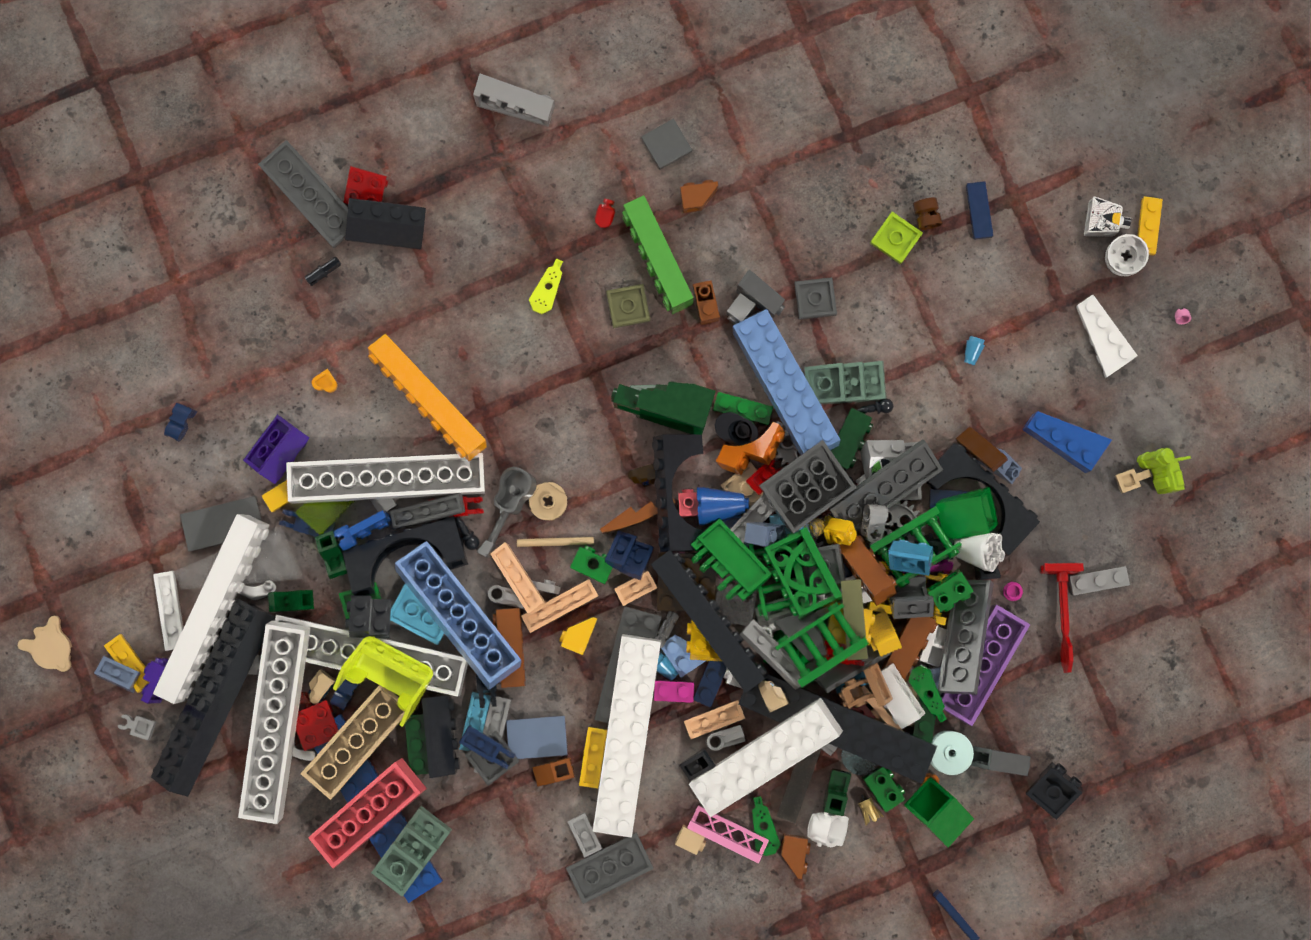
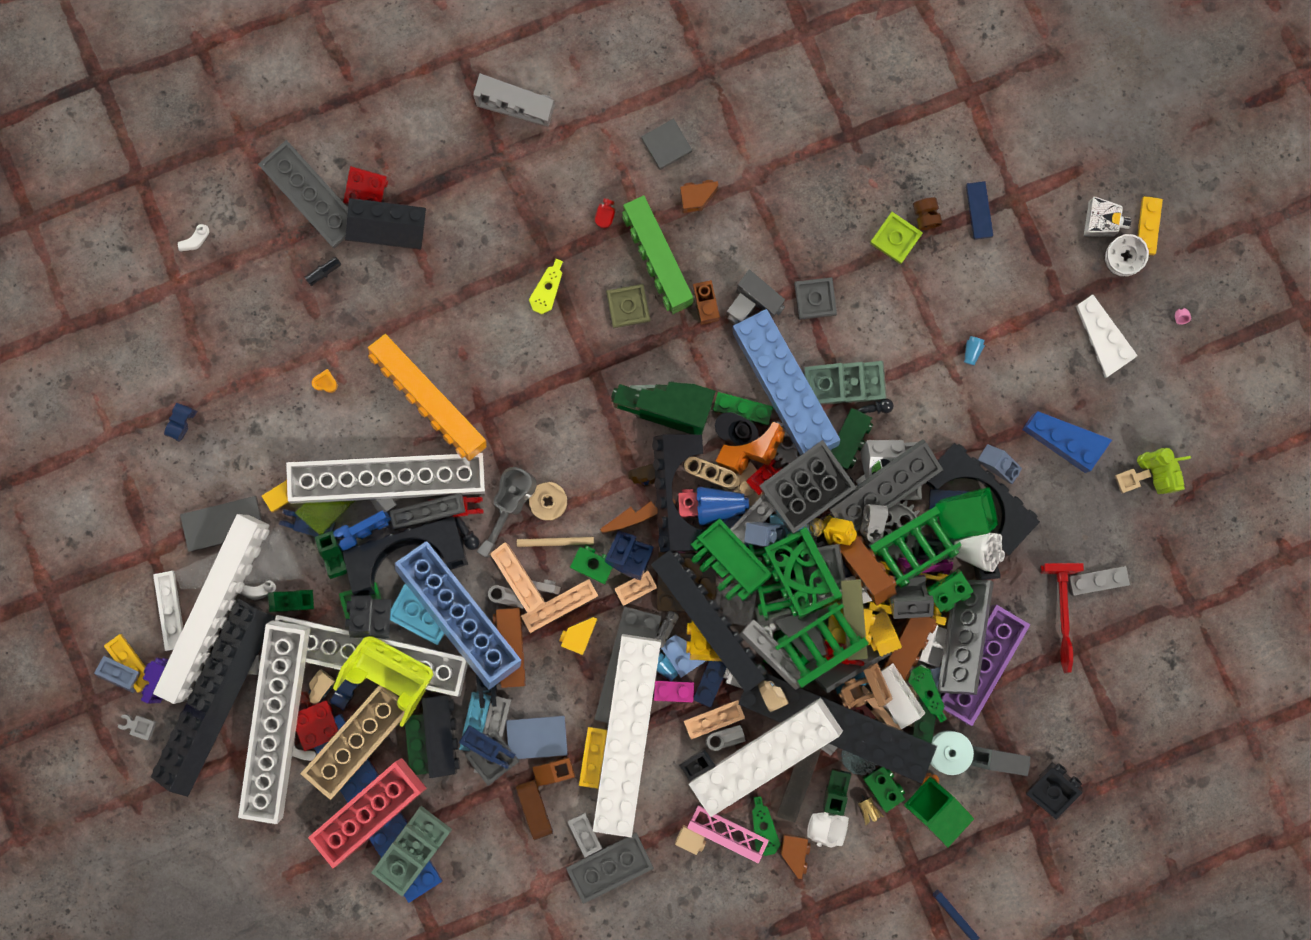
tan tile [18,616,72,672] -> none
dark purple slope [243,414,309,484] -> none
dark azure slope [888,540,933,576] -> none
reddish brown tile [955,427,1008,472] -> none
dark pink plate [1003,582,1023,601] -> none
none -> white arm [178,224,209,251]
none -> reddish brown beam [516,780,553,840]
none -> tan beam [684,457,739,490]

